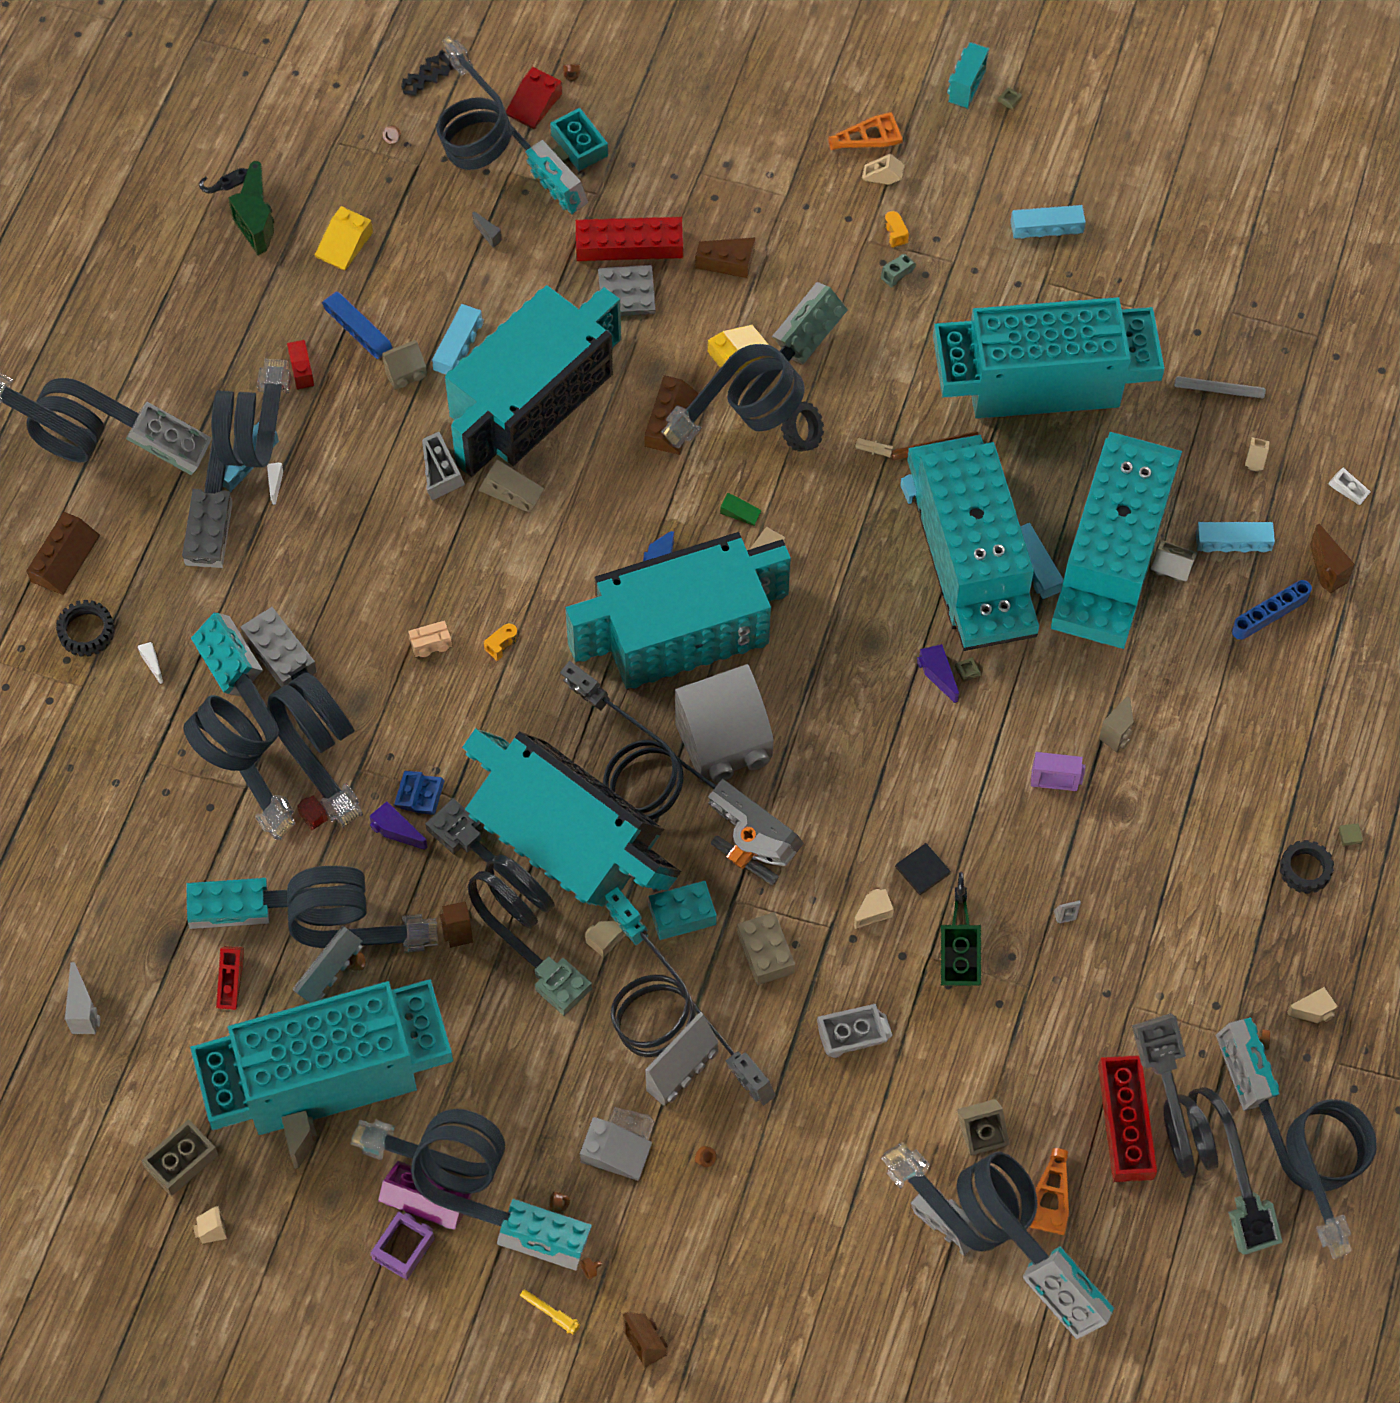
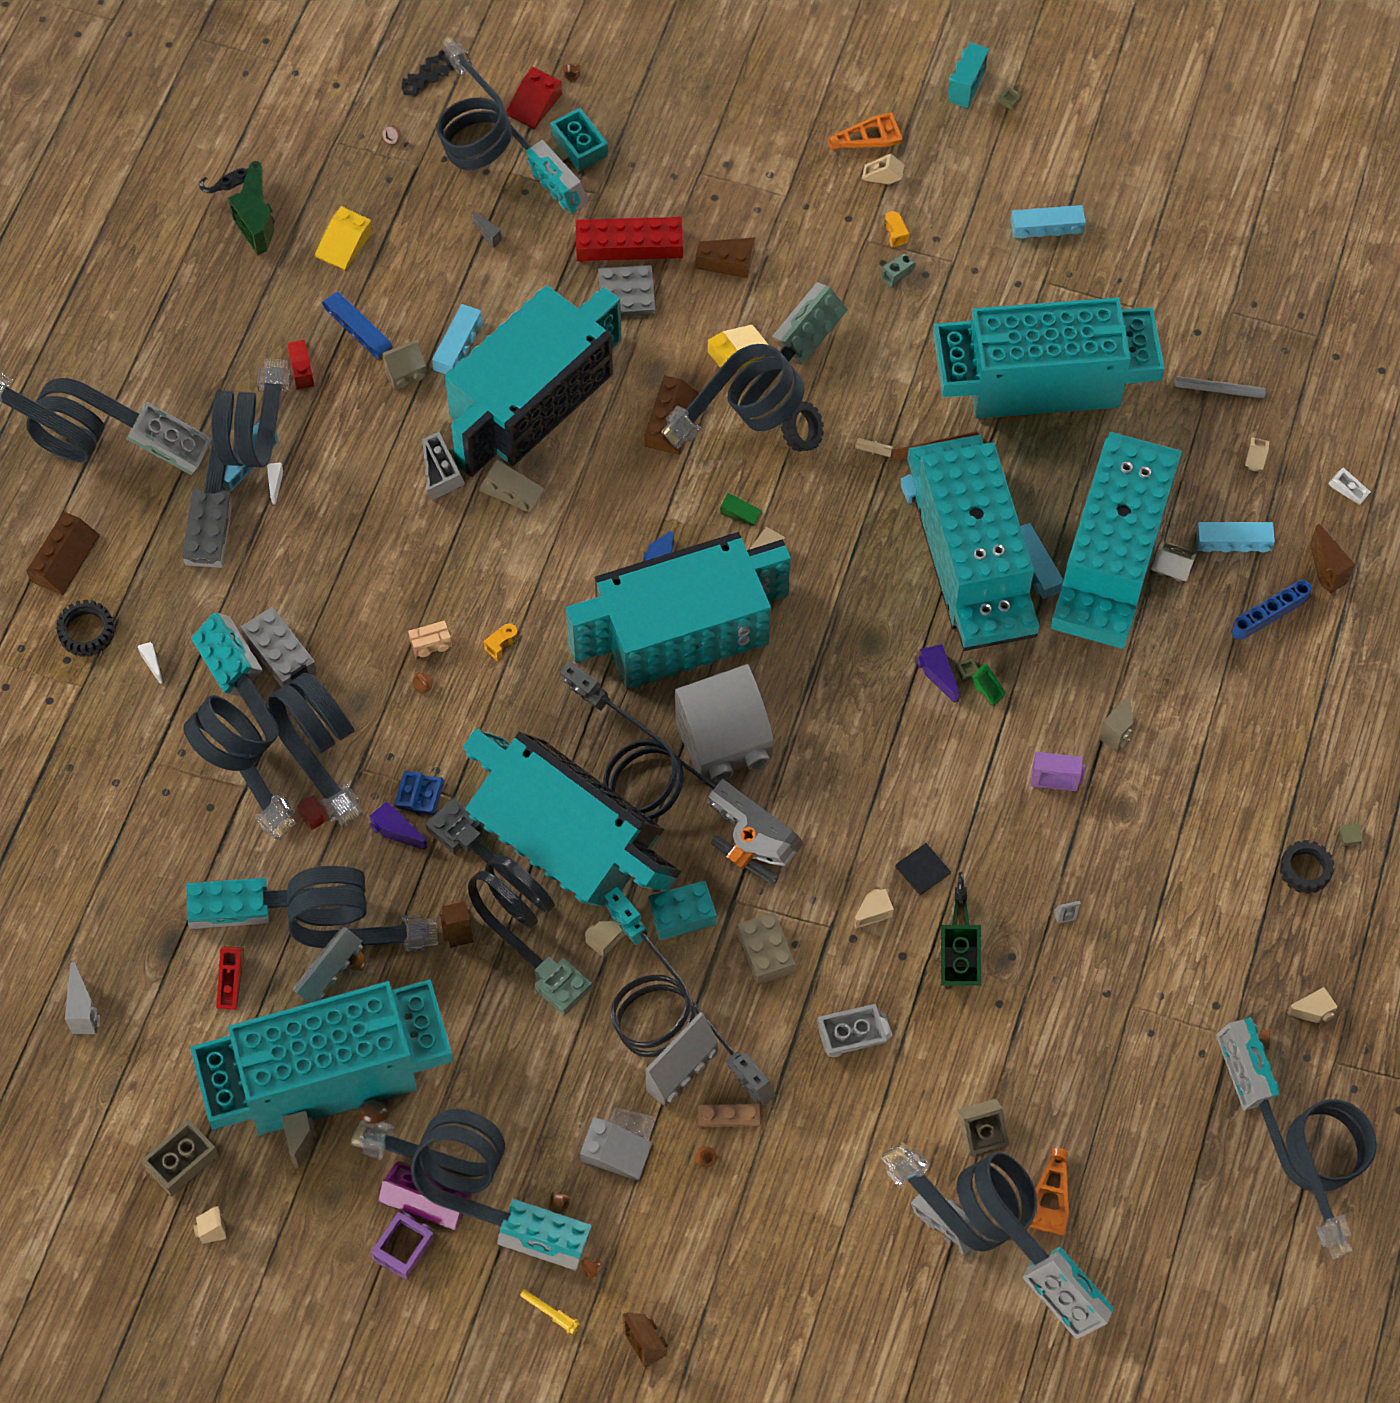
red brick [1098,1055,1157,1182] -> none
black piece [1132,1013,1282,1255] -> none
none -> reddish brown hair [358,1099,389,1124]
none -> dark orange tile [413,673,432,693]
none -> medium nougat plate [698,1104,760,1127]
none -> green tile [972,664,1006,706]

